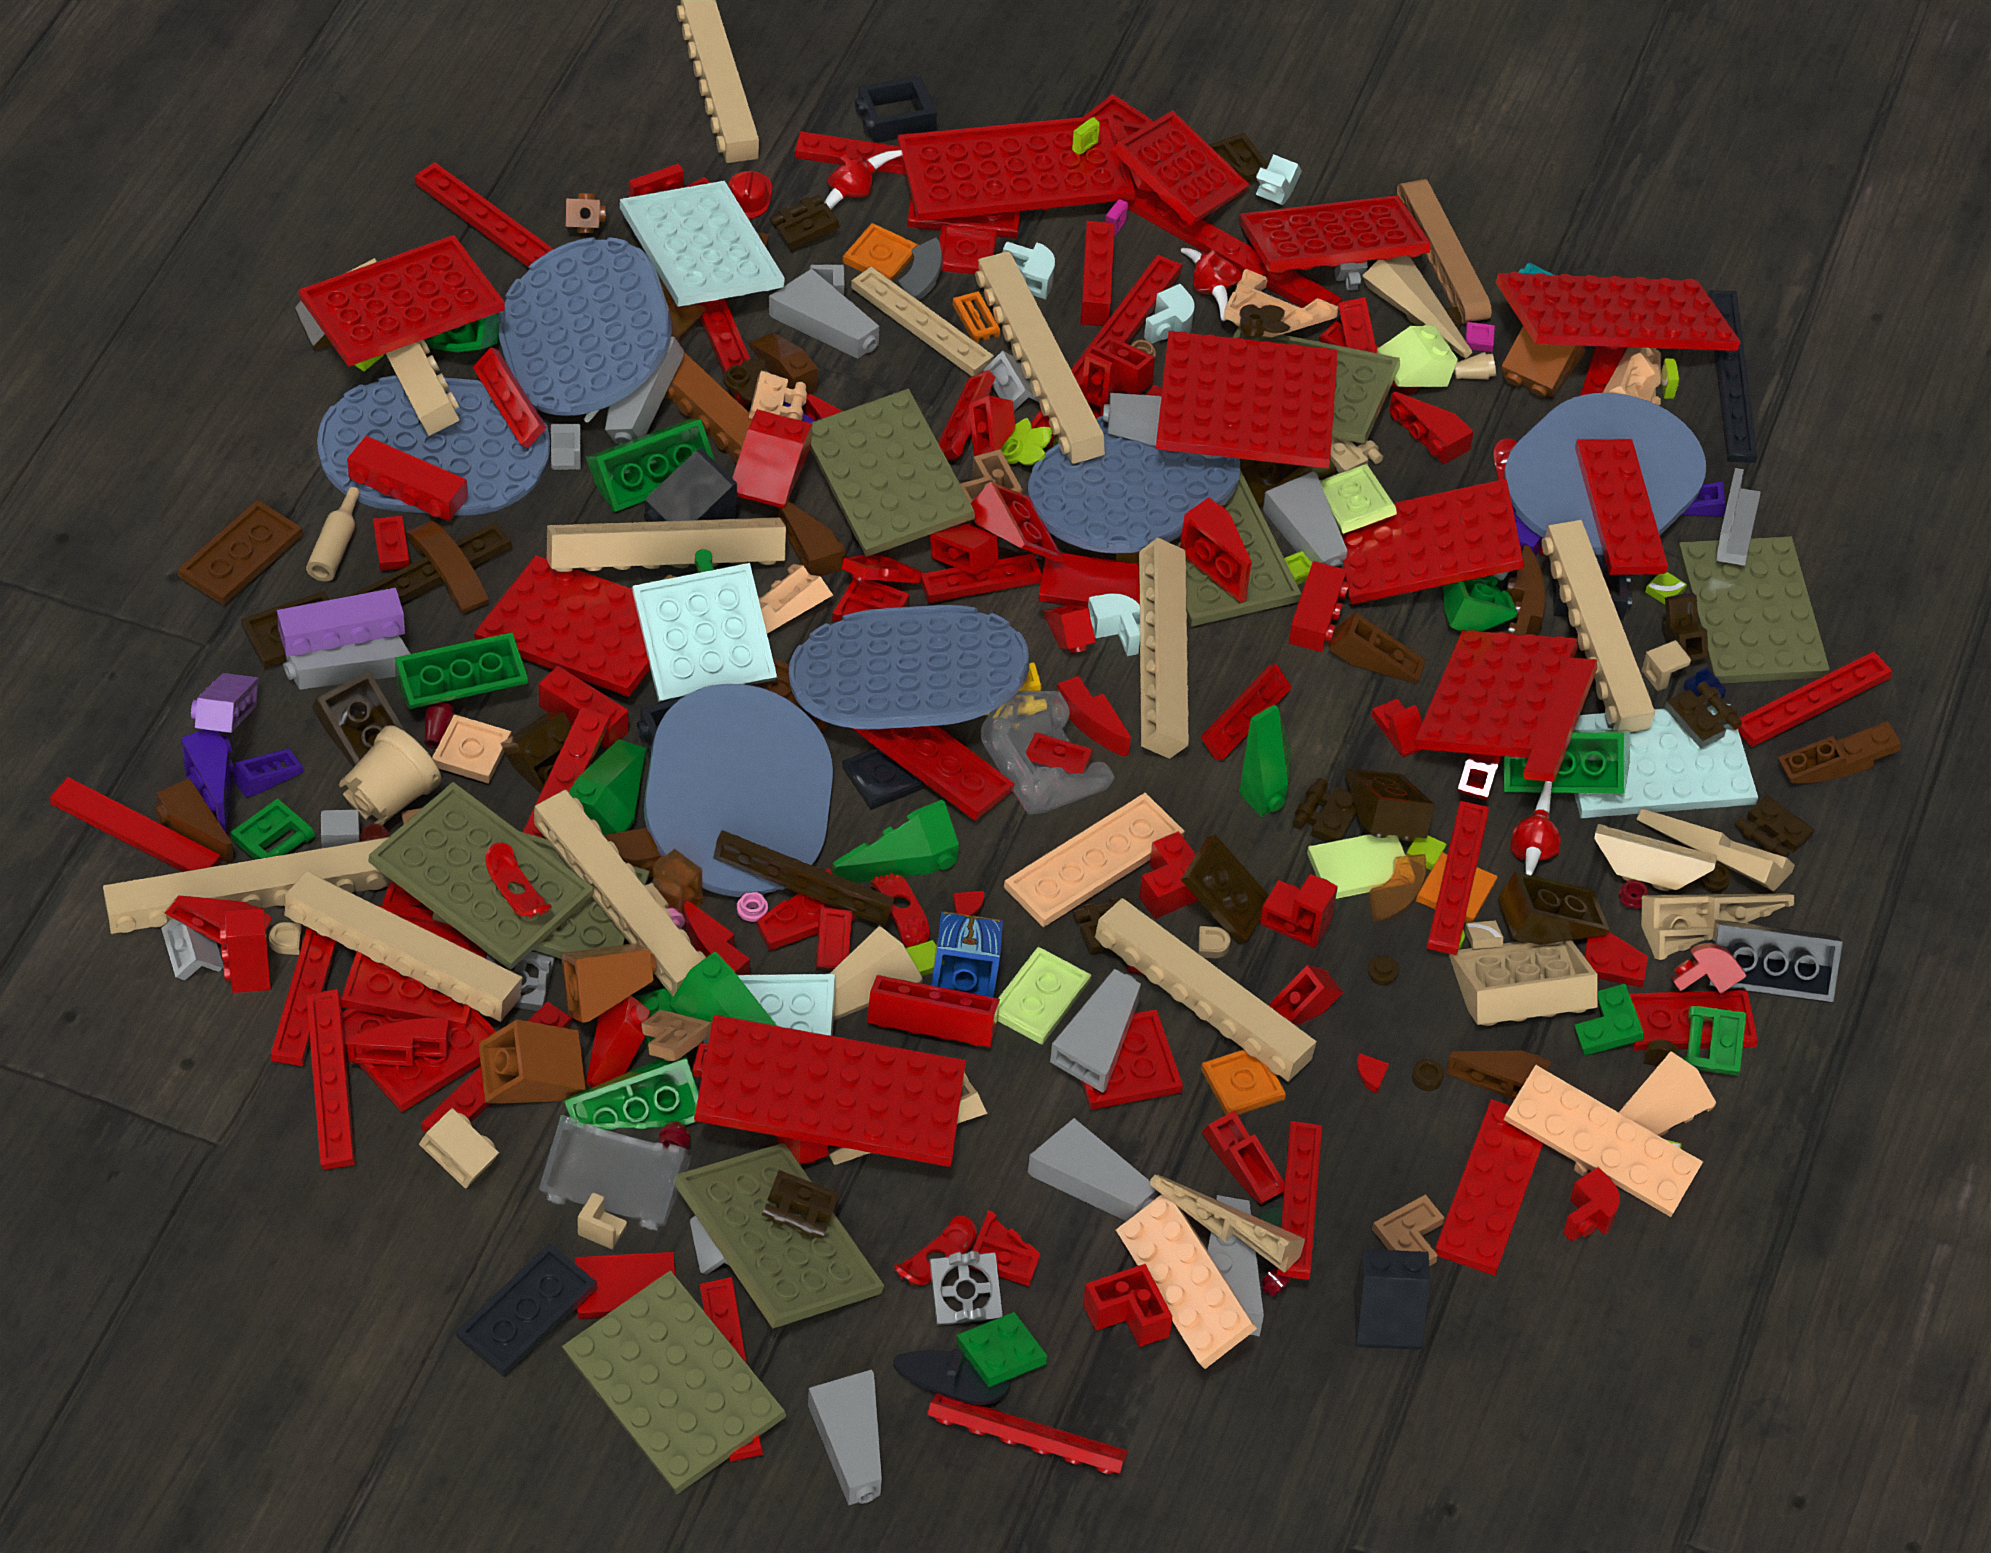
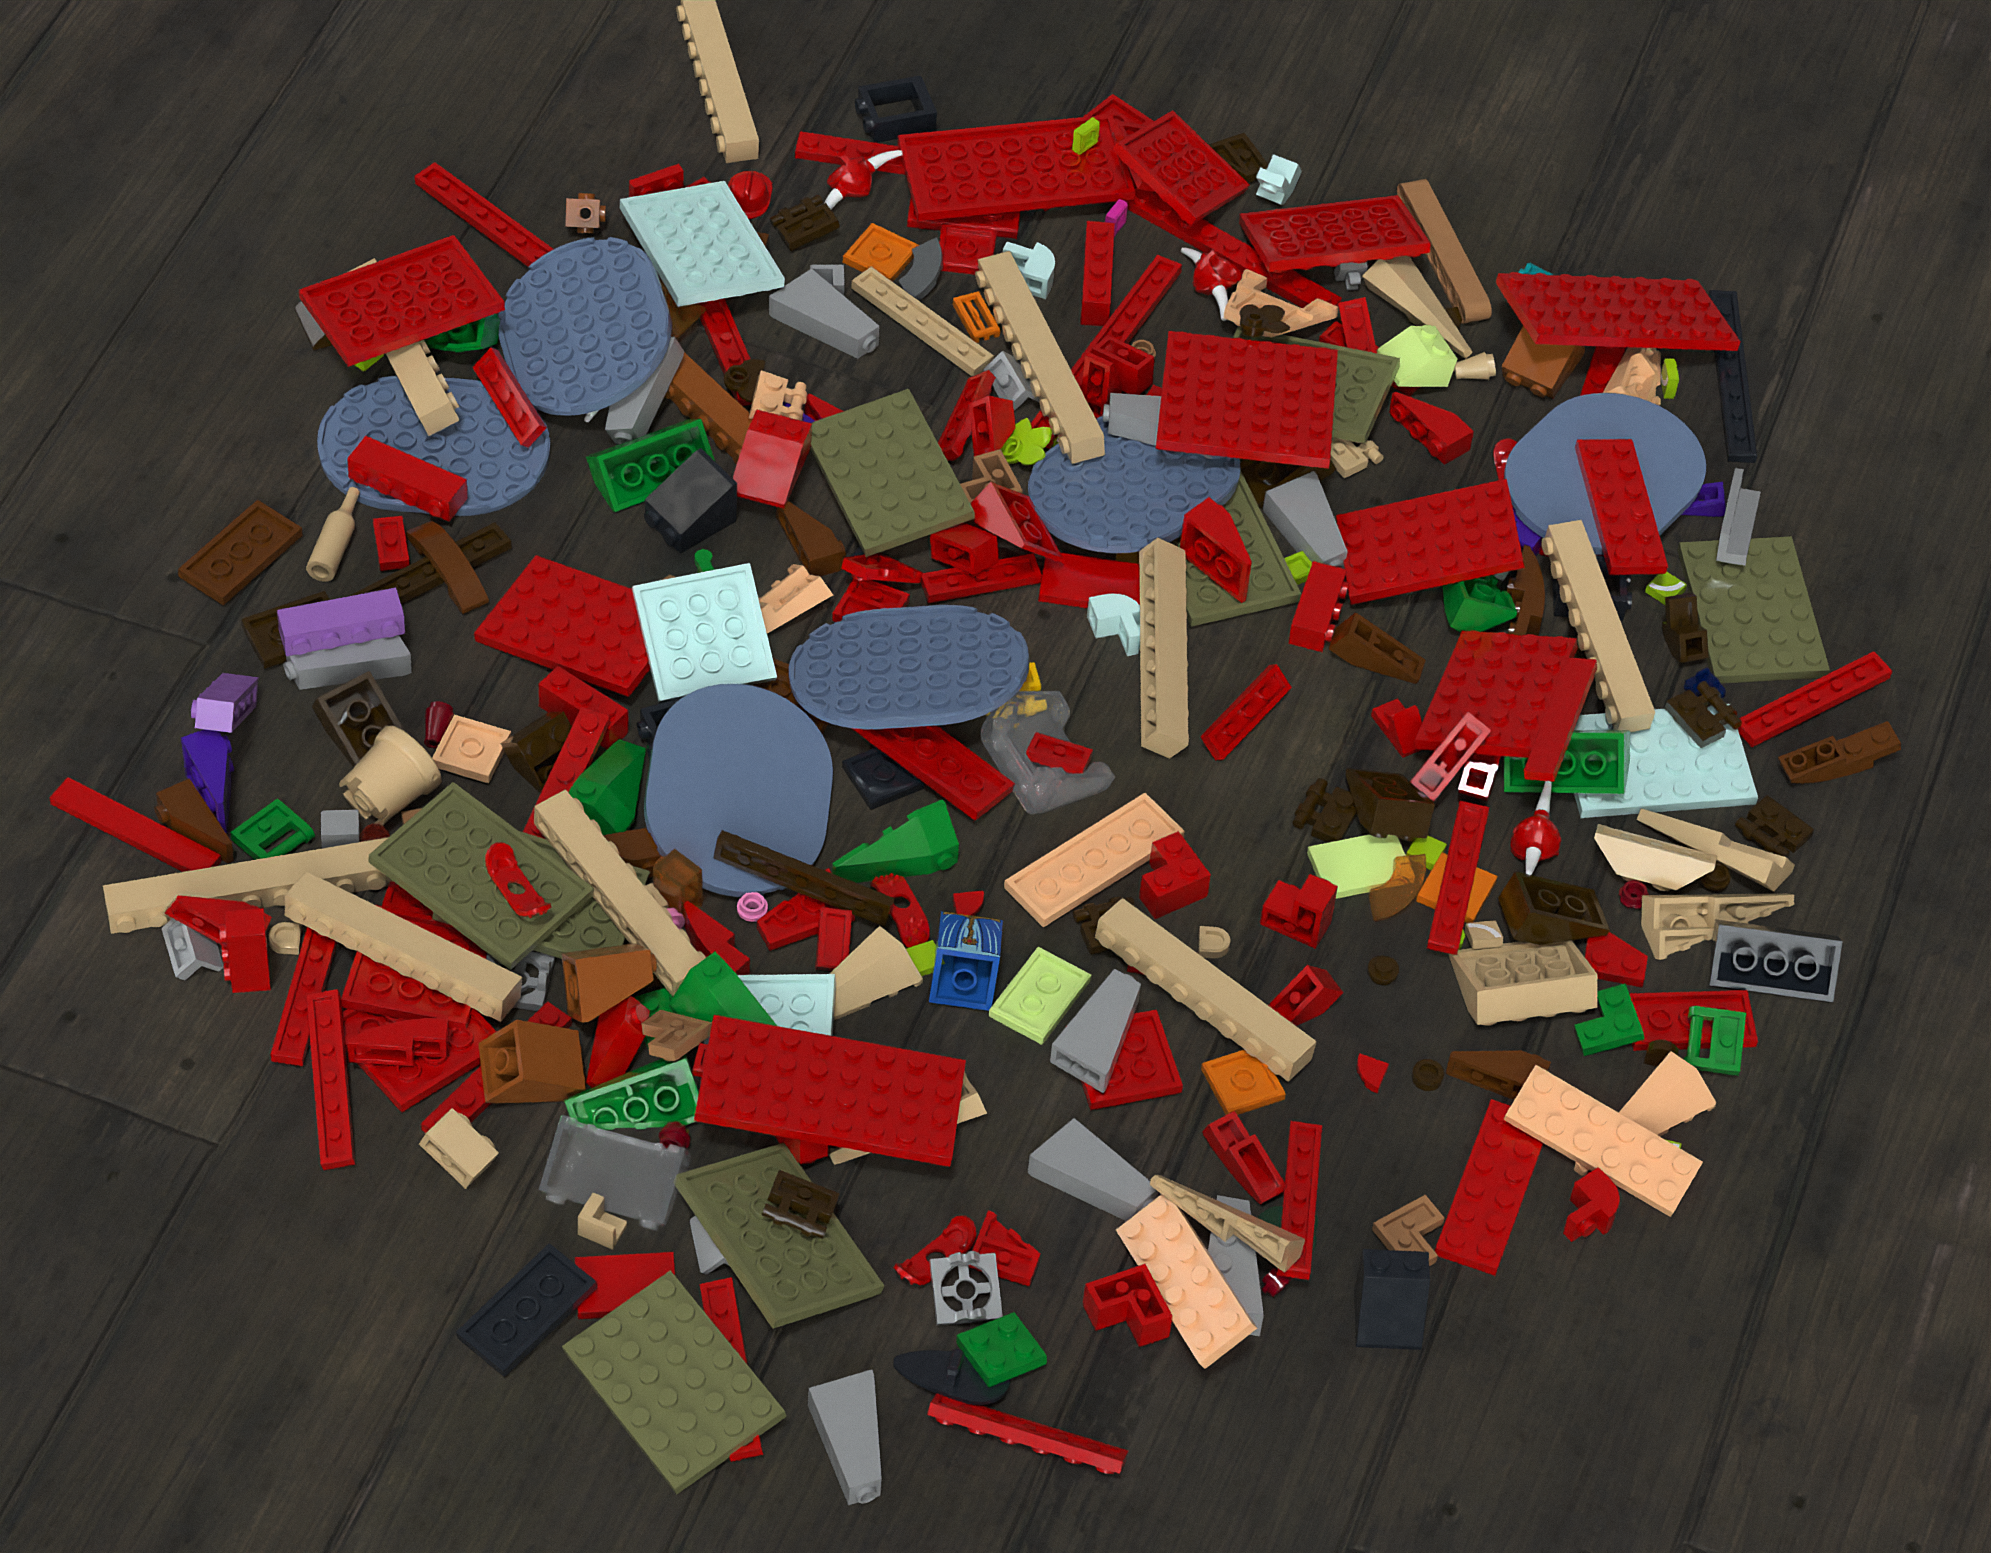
dark purple slope [233,749,304,798] -> none
green slope [395,632,528,709] -> none
tan brick [547,518,786,572] -> none
light grey panel [551,424,581,470] -> none
reddish brown slope [749,333,818,394] -> none
red brick [867,975,1000,1047] -> none
red slope [1043,604,1096,653] -> none
red slope [1056,676,1131,757] -> none
light aqua brick [1144,284,1194,344] -> none
dark brown plate [1180,835,1269,944] -> none
green wedge [1239,704,1292,817] -> none
yellowish green tile [1320,464,1397,534] -> none
dark pink tile [1465,322,1495,352] -> none
tan panel [1642,640,1691,691] -> none
brick [1672,943,1746,993] -> none
none -> slope [1410,711,1491,801]

